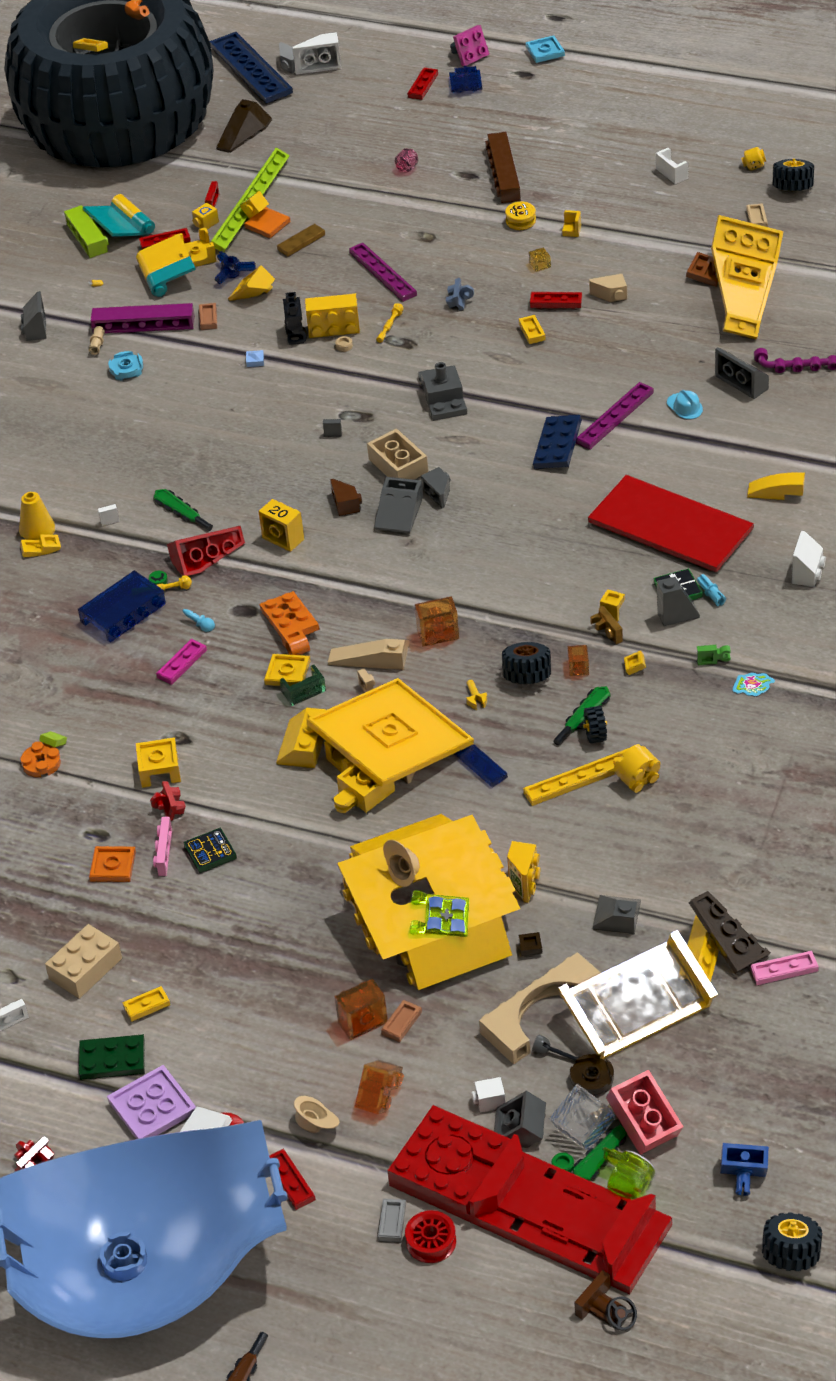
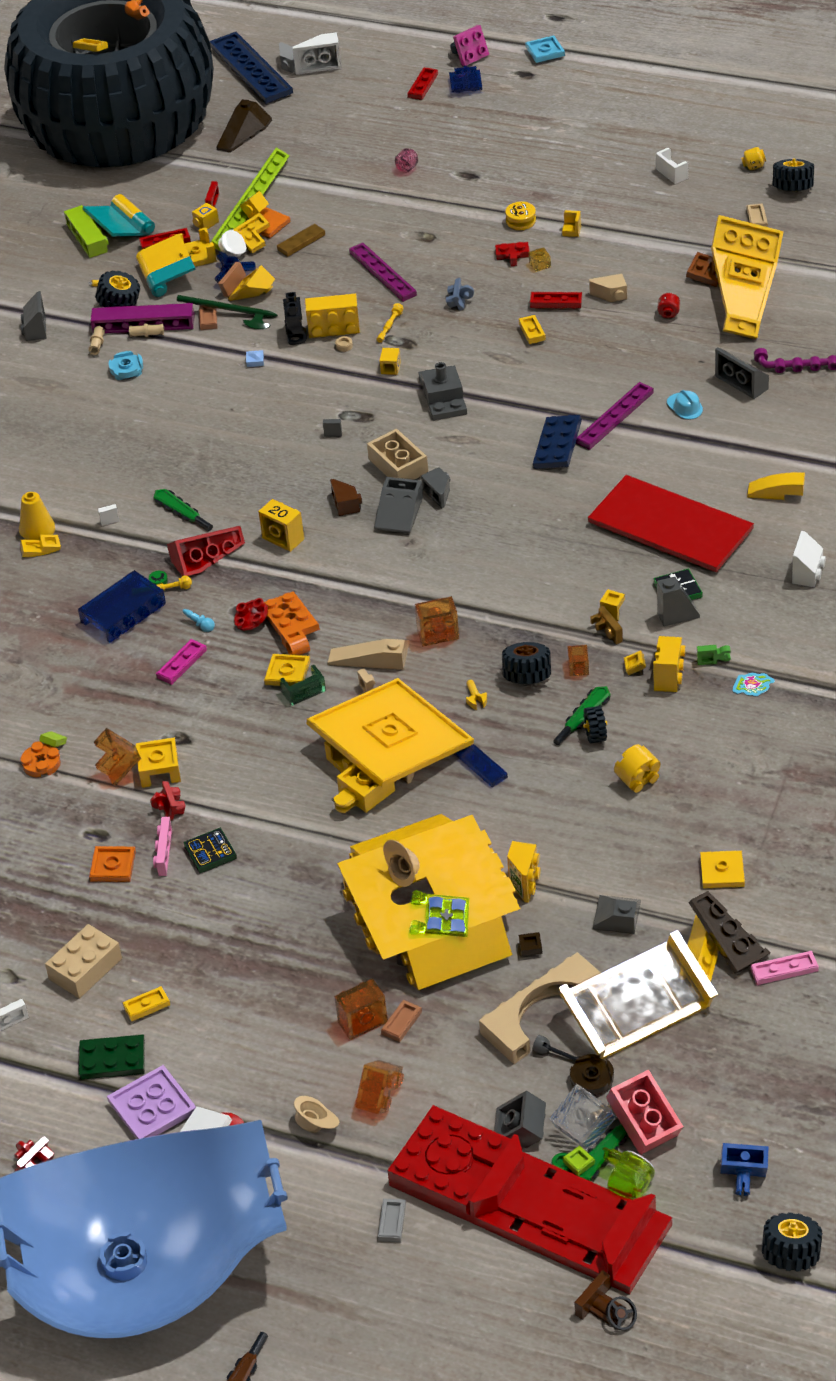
red tile [269,1148,316,1210] -> none
yellow slope [276,708,326,768] -> none
red wheel [405,1210,457,1263] -> none
white brick [472,1077,506,1113] -> none
reddish brown brick [485,132,521,203] -> none
yellow tile [523,748,628,806] -> none
medium azure axle [697,574,726,606] -> none
none -> clear orange panel [94,728,141,786]
none -> black wheel [95,270,140,307]
none -> tan pin [129,324,164,337]
none -> dark green piece [177,295,278,329]
none -> white piece [218,230,247,258]
none -> nougat tile [218,262,246,297]
none -> yellow plate [233,213,270,254]
none -> red dish [234,598,268,631]
none -> yellow brick [379,348,401,375]
none -> red hinge [495,242,530,266]
none -> lime tile [563,1145,595,1176]
none -> yellow wedge [653,636,686,692]
none -> red head [657,293,680,318]
none -> yellow plate [700,850,745,888]

